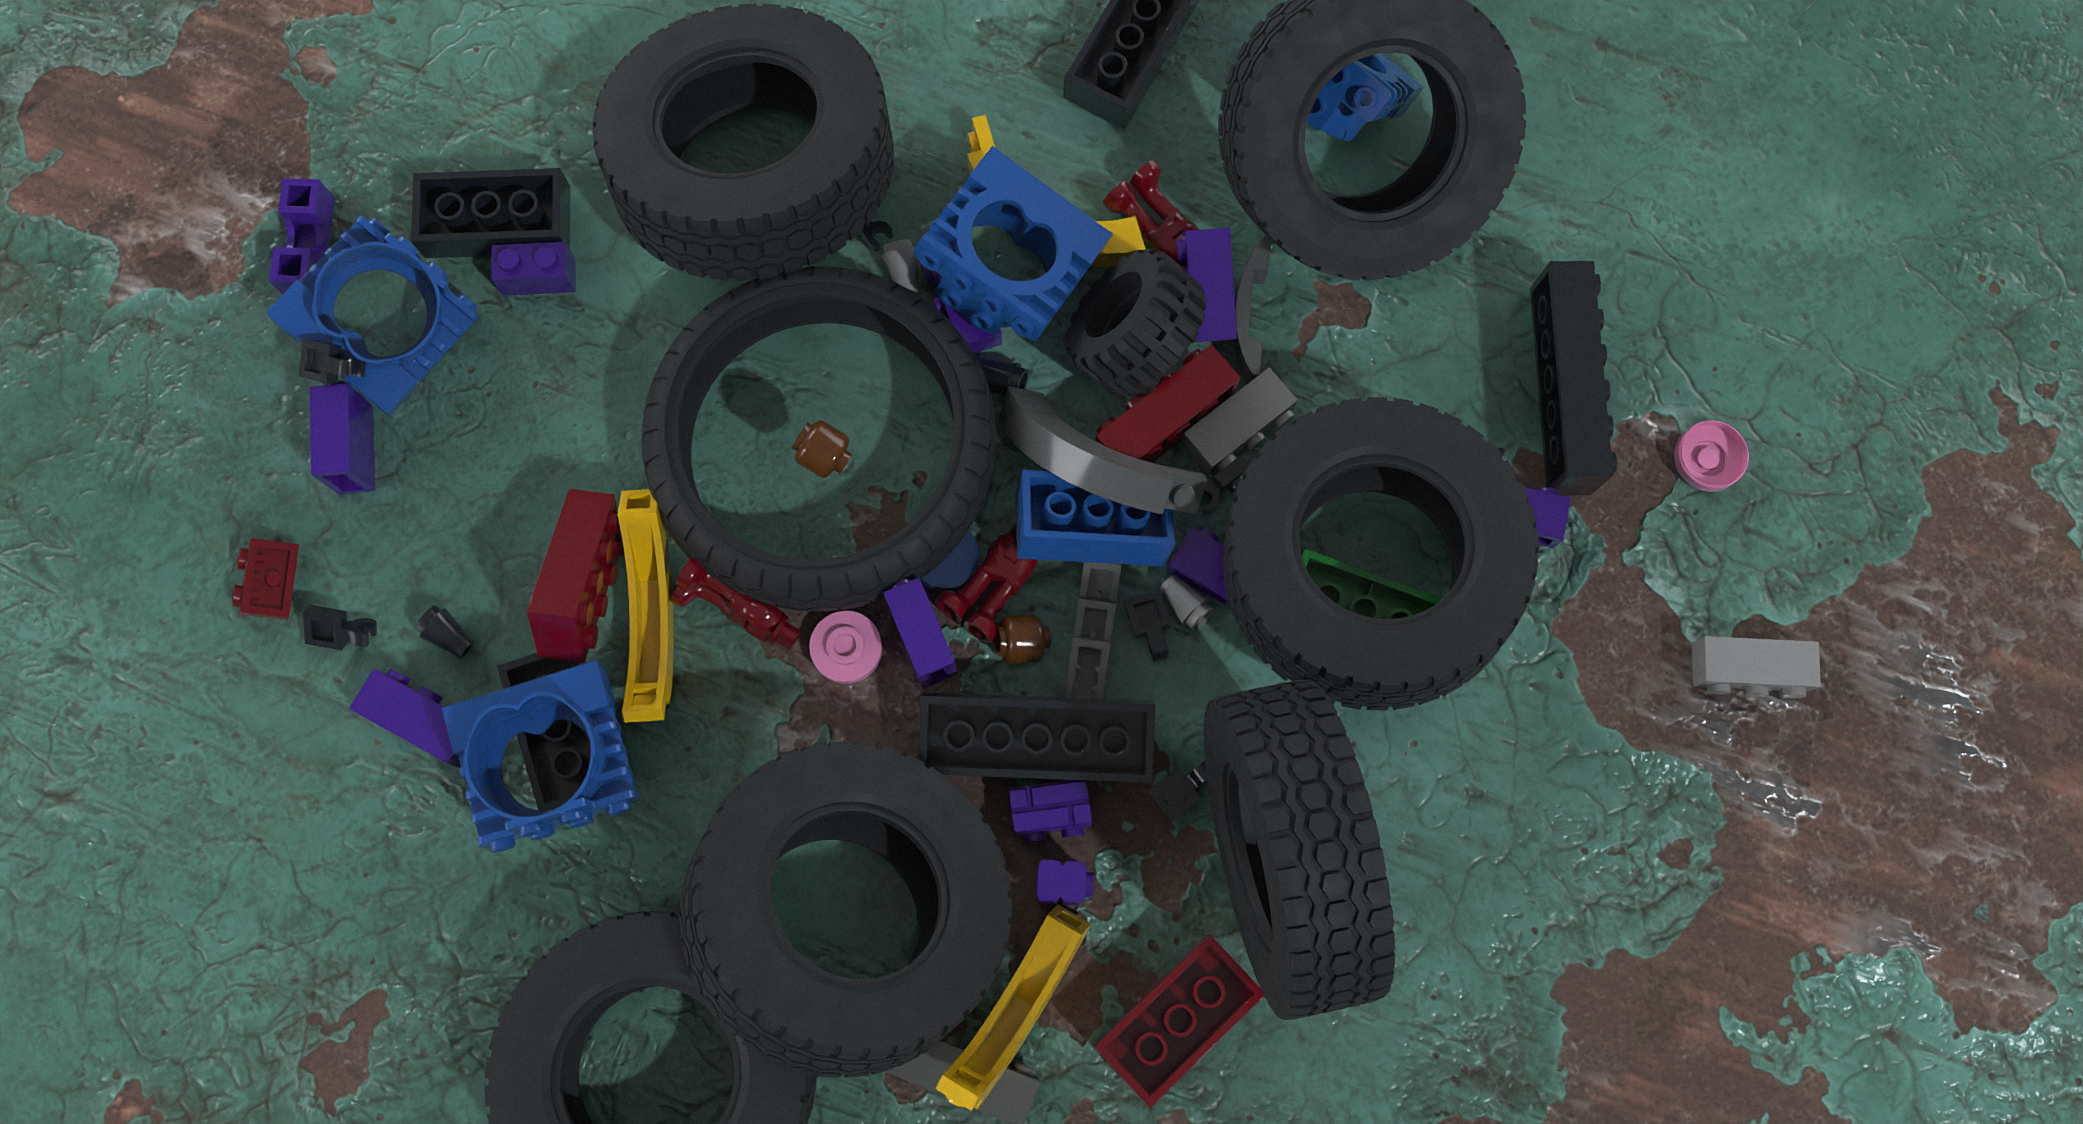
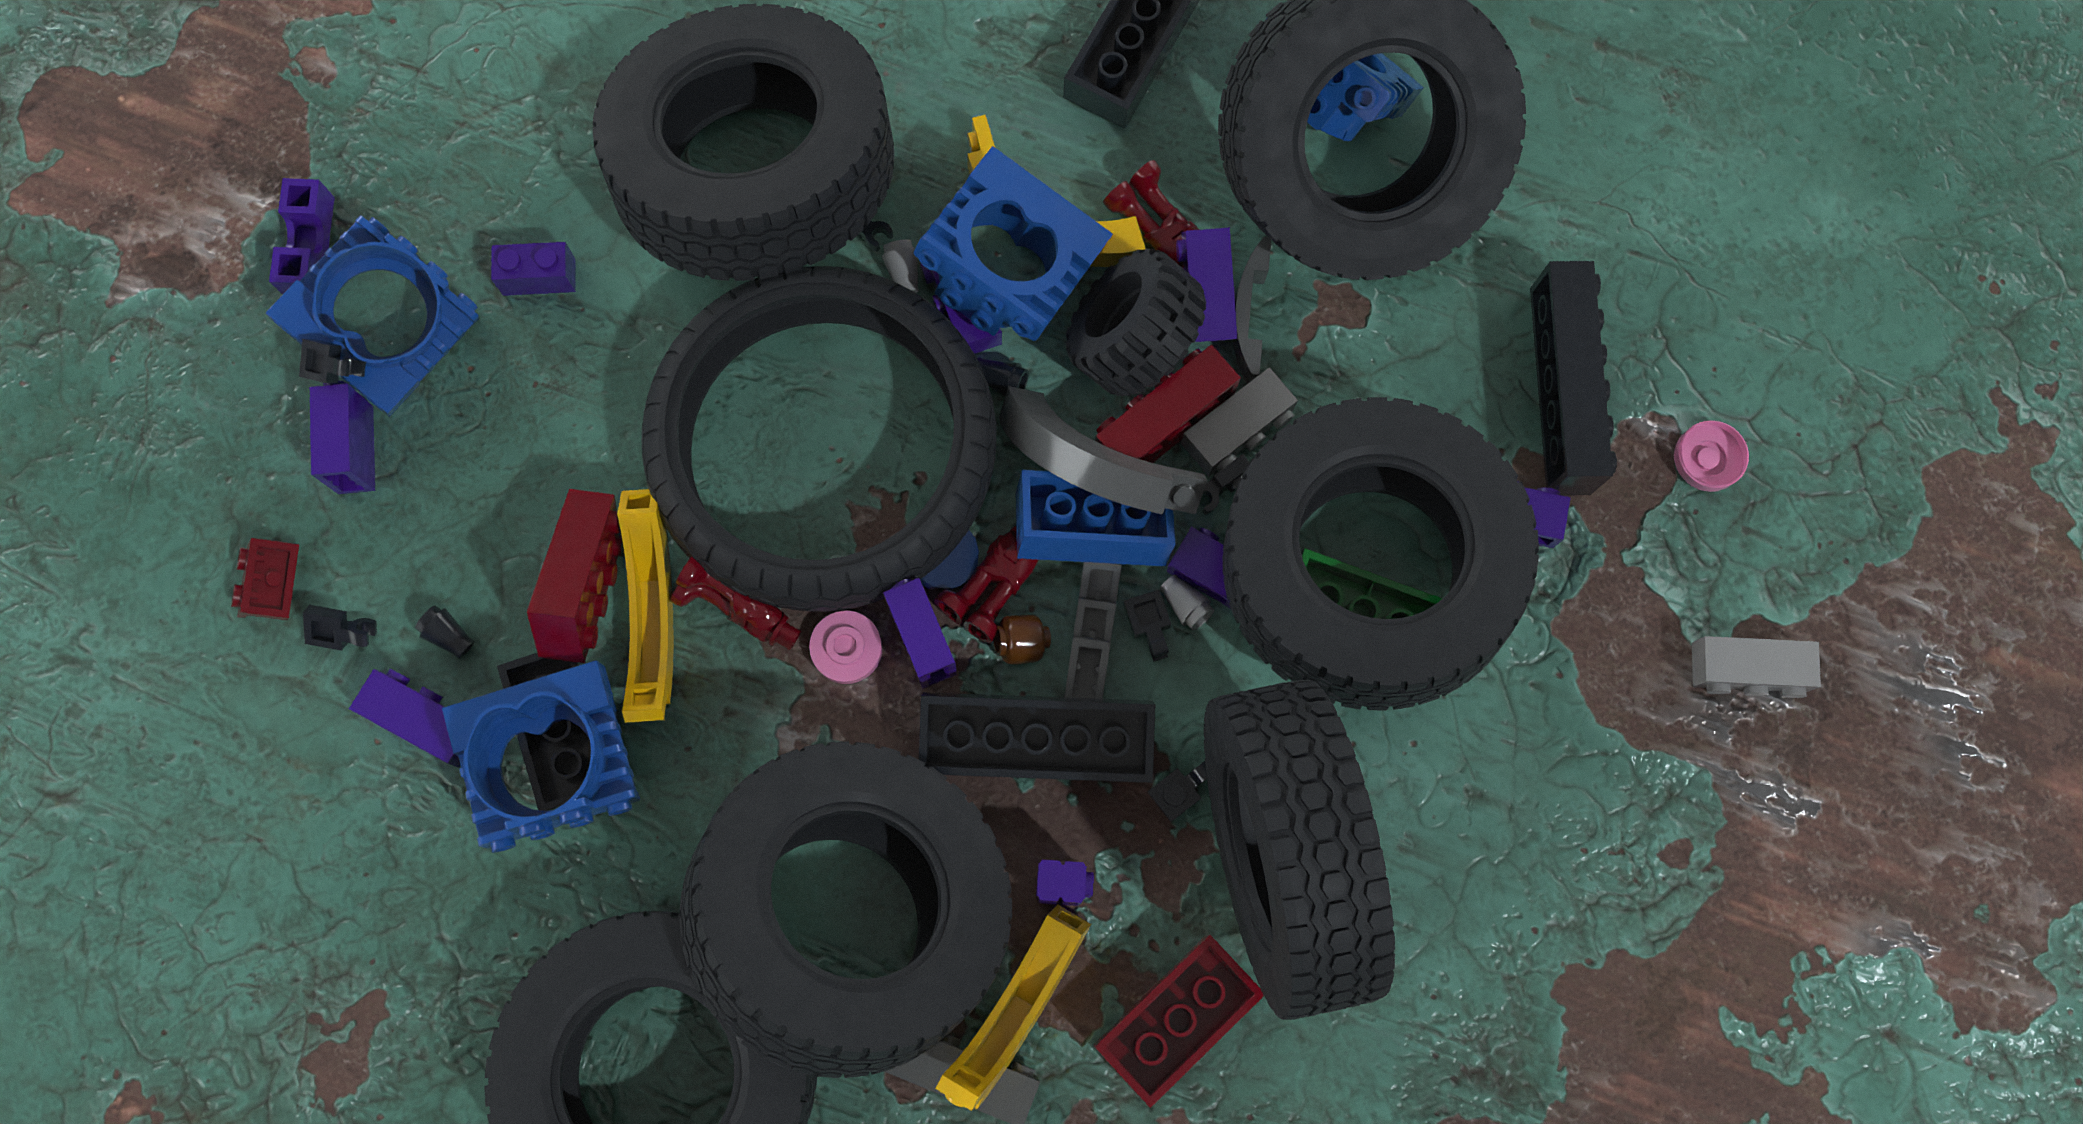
black brick [411,168,571,258] -> none
reddish brown head [791,420,852,478] -> none
dark purple brick [1009,780,1092,843] -> none

